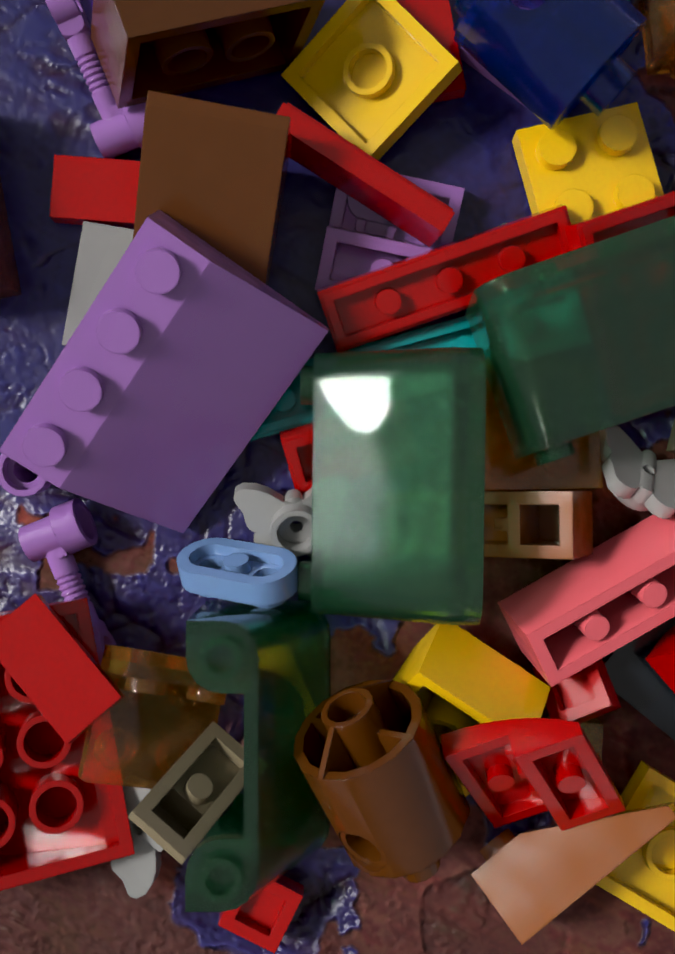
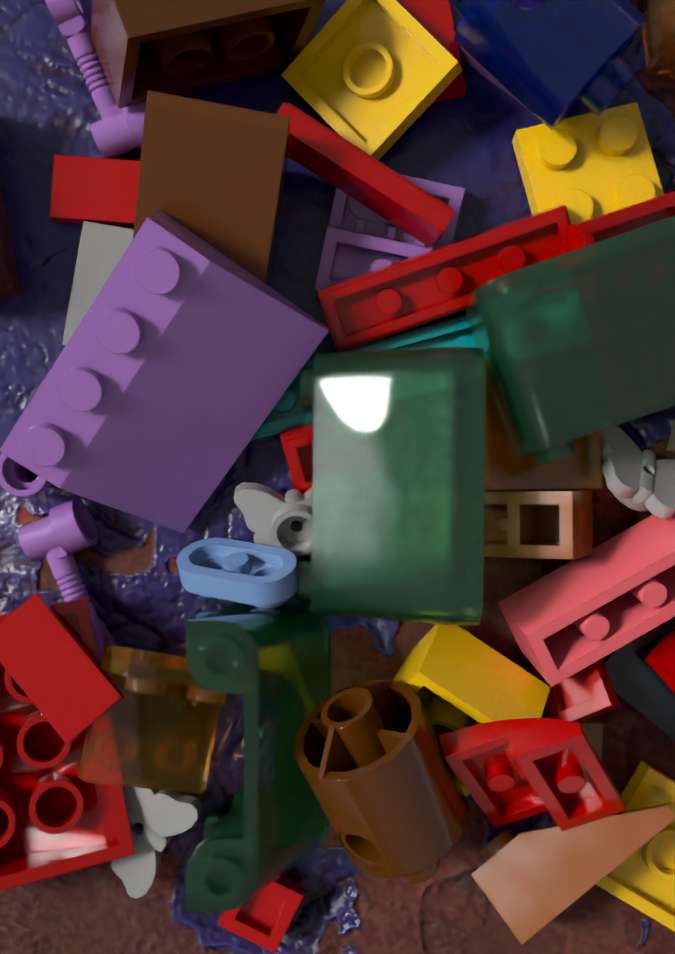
dark tan slope [128,721,263,865] -> none

